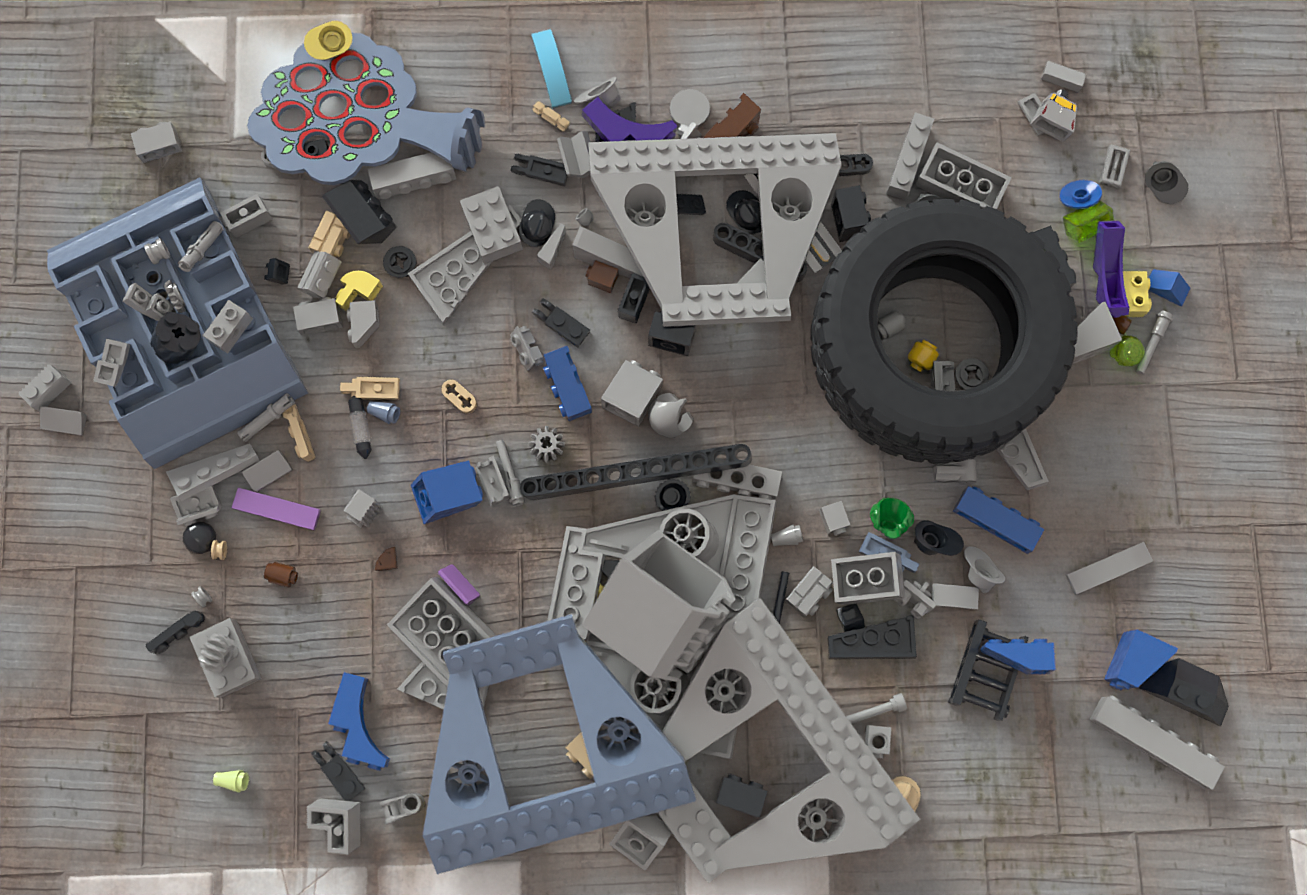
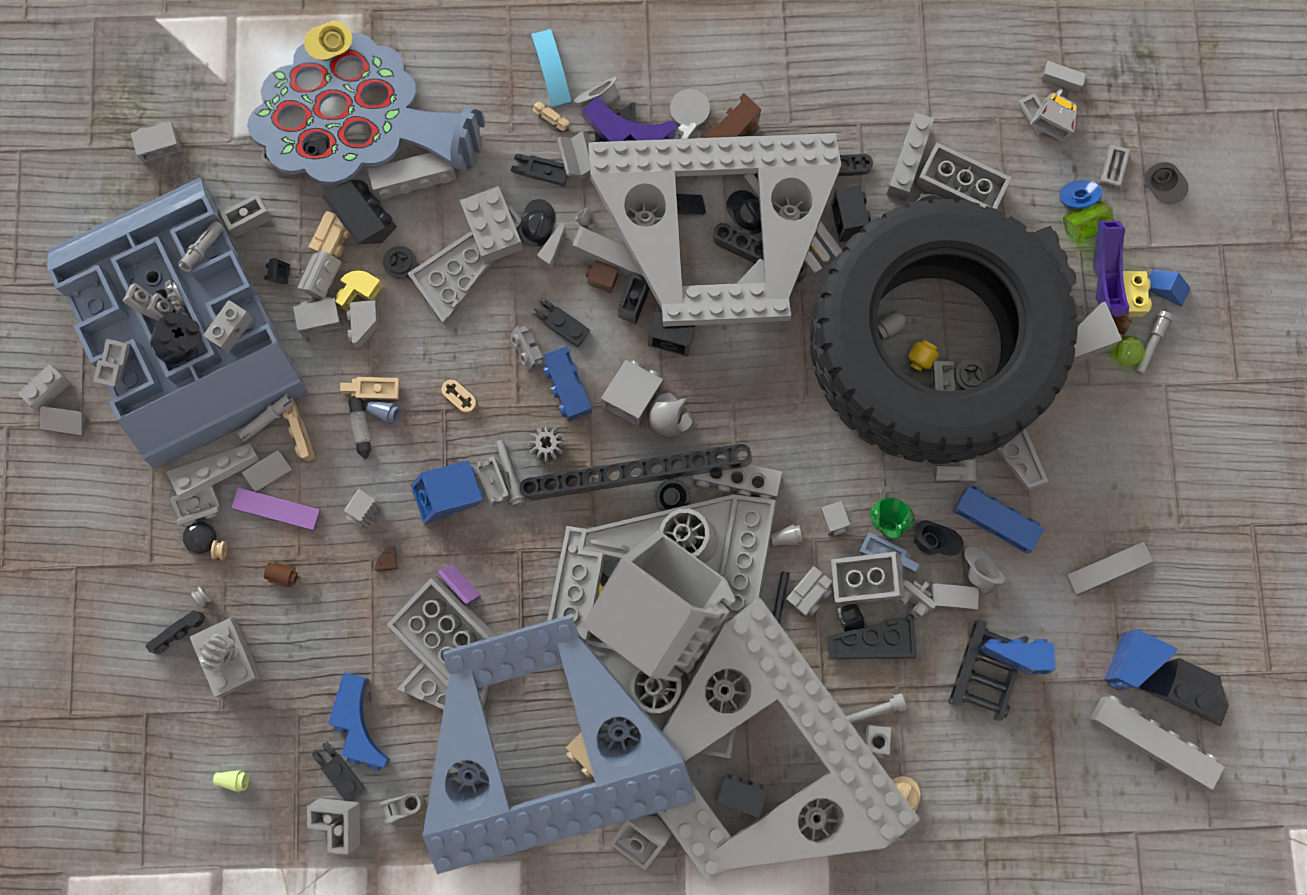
light grey wheel [144,238,171,265] -> none

